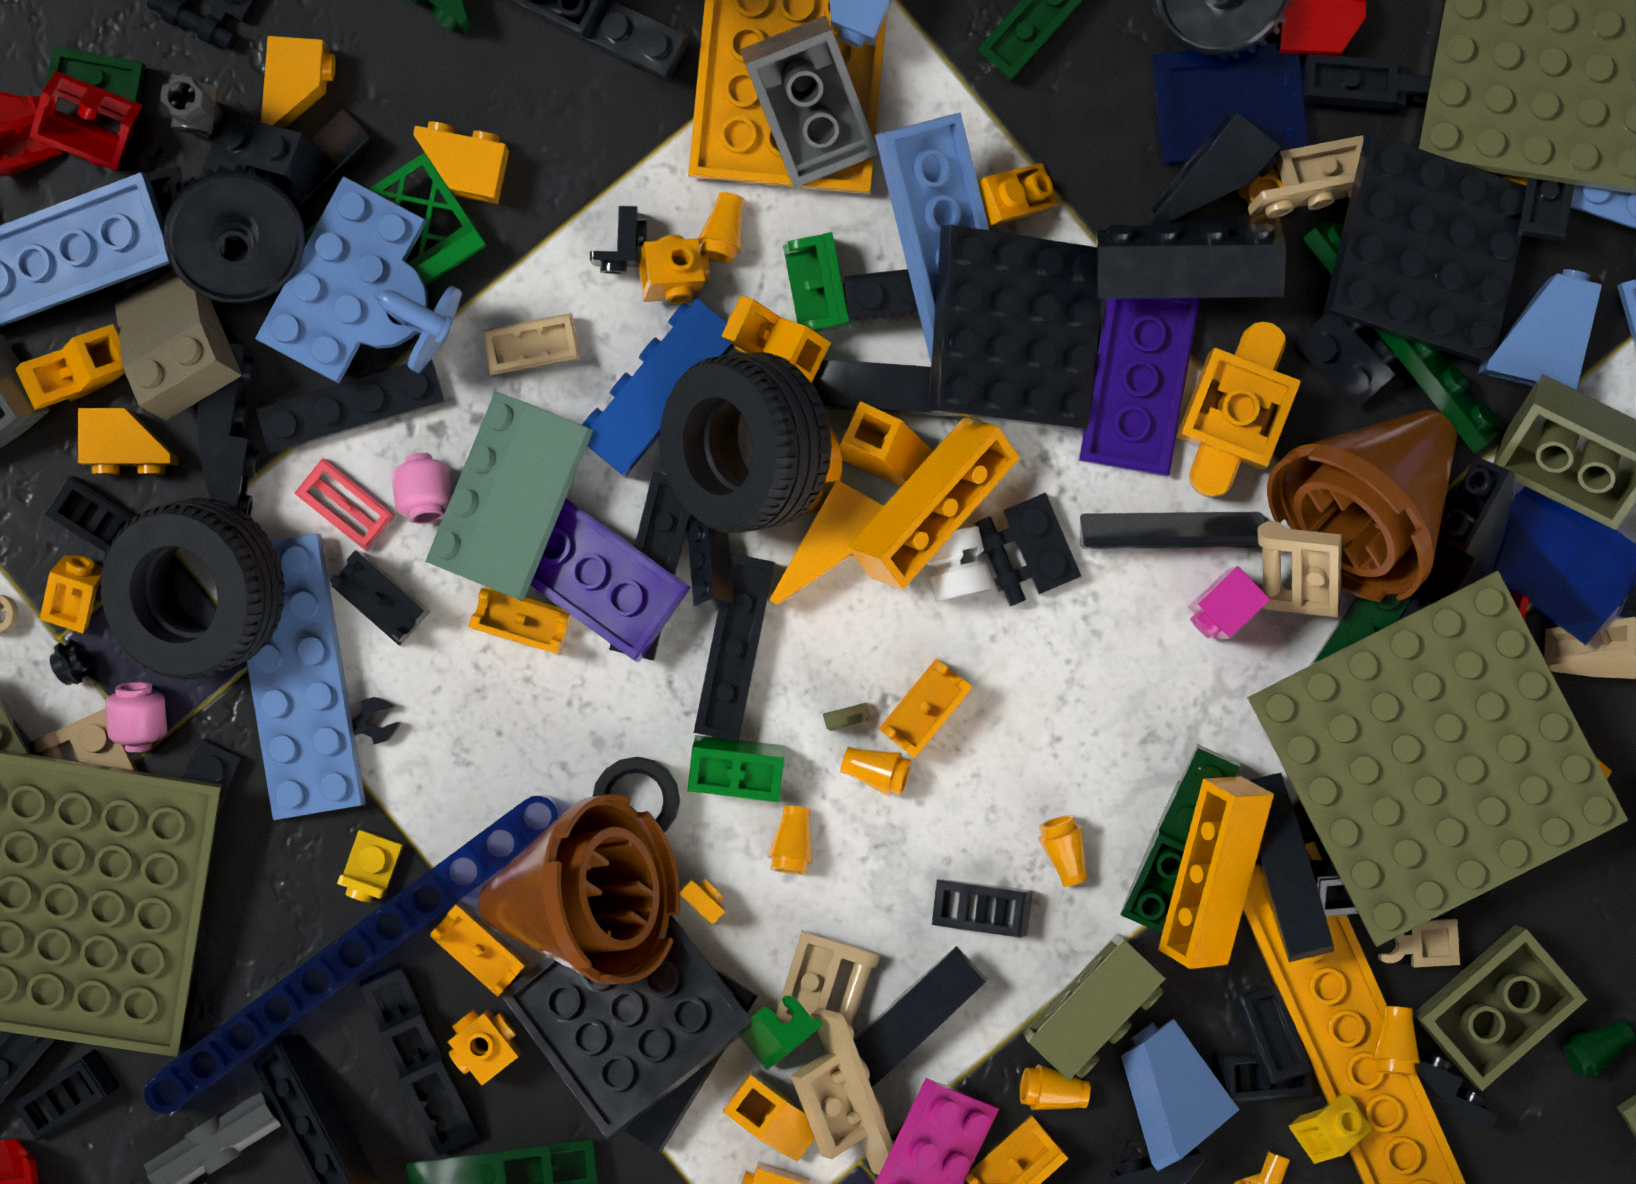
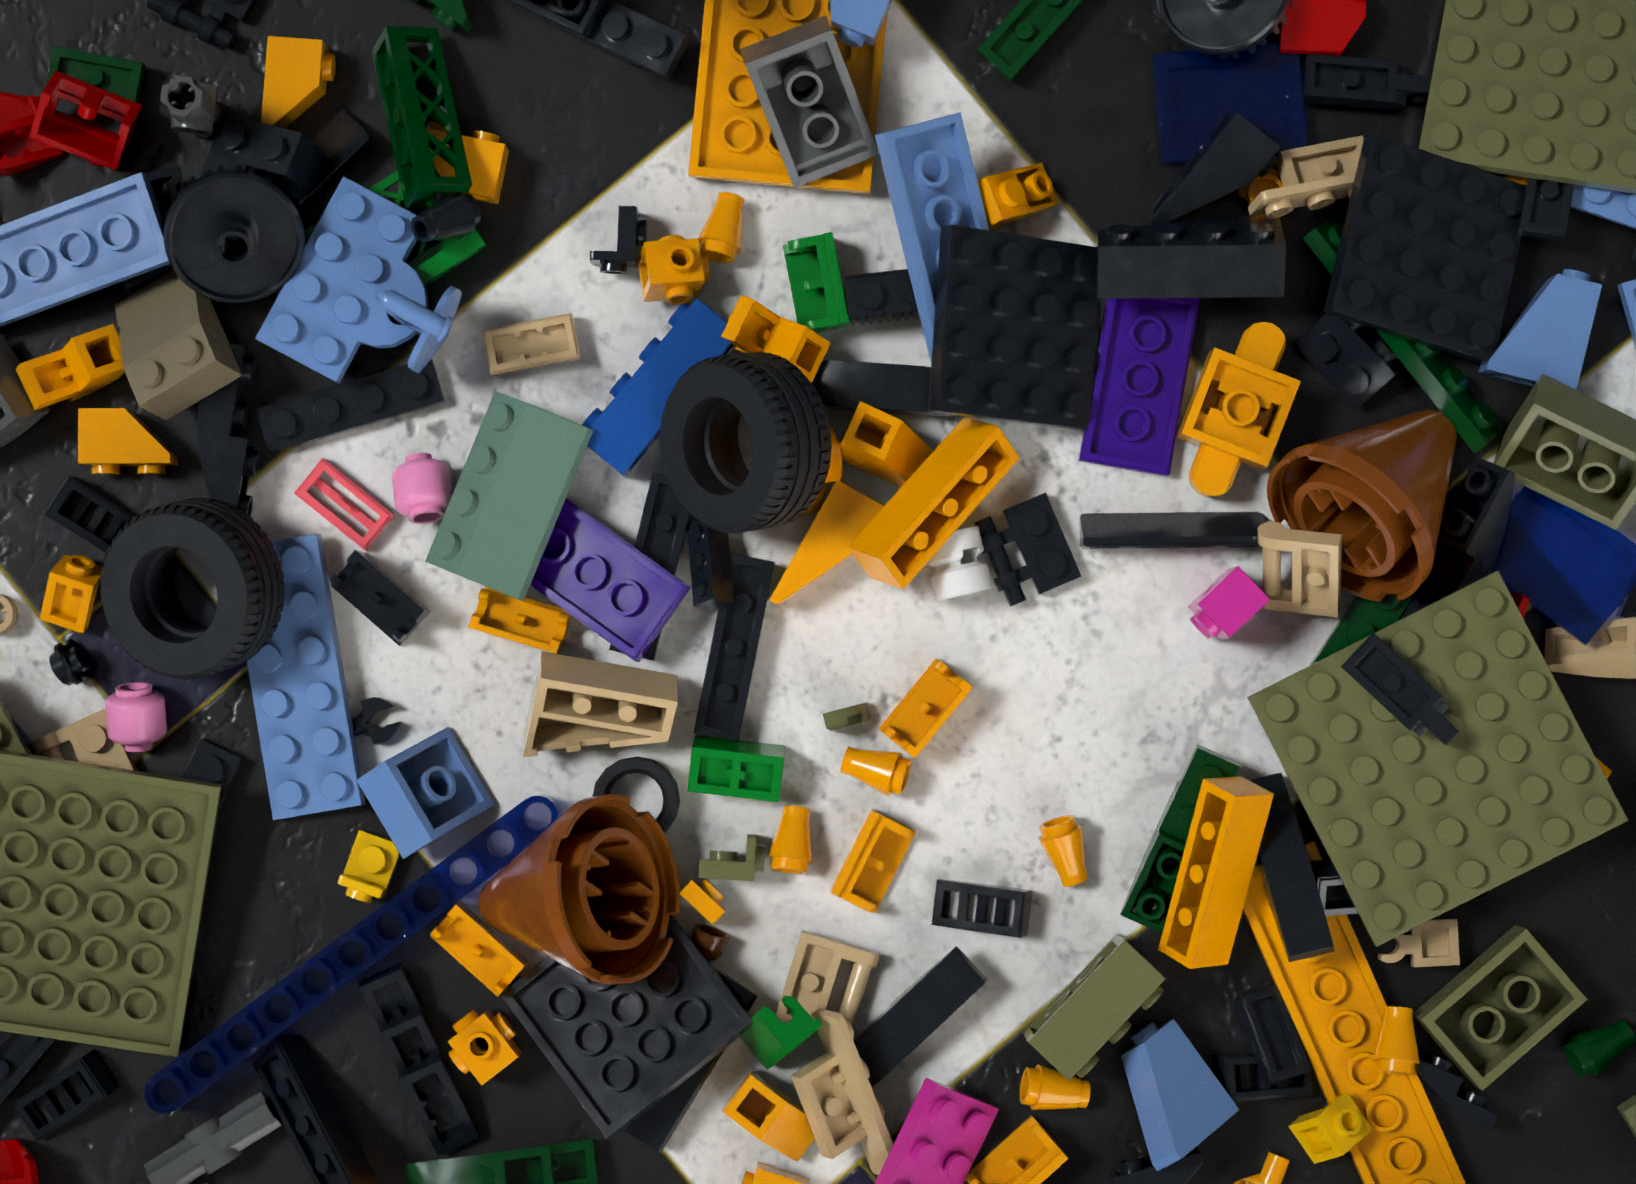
none -> medium blue slope [356,727,495,859]
none -> dark green fence [372,26,472,209]
none -> black cone [411,192,481,243]
none -> tan wedge [523,651,678,757]
none -> reddish brown hinge [691,924,730,962]
none -> olive bracket [698,834,765,881]
none -> light orange hinge [830,809,916,913]
none -> black hinge [1340,632,1460,745]

